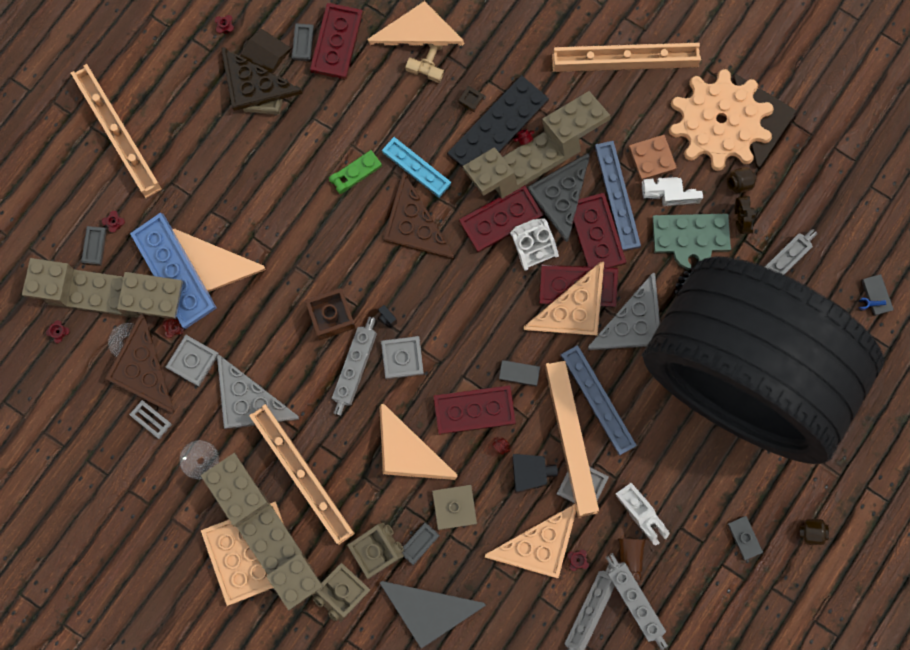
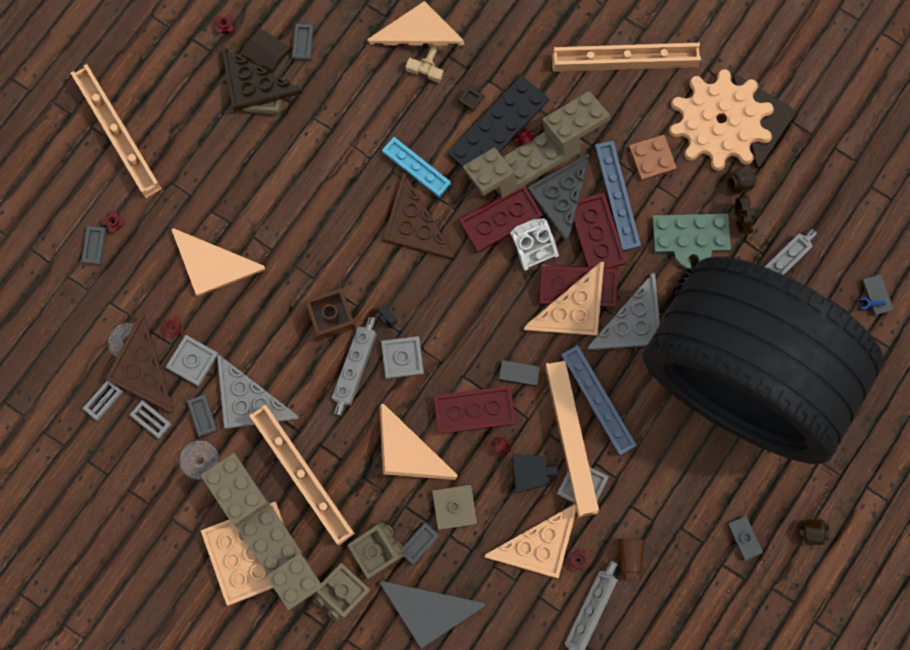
dark tan bracket [22,258,183,319] -> none
dark red plate [46,320,70,343] -> none
medium blue plate [130,213,217,329] -> none
dark red plate [310,3,363,79] -> none
bright green plate [329,150,382,194] -> none
light grey plate [605,553,668,650] -> none
white plate [616,483,669,545] -> none
white plate [642,177,703,206] -> none
none -> light grey tile [82,380,124,421]
none -> dark grey tile [187,394,218,438]

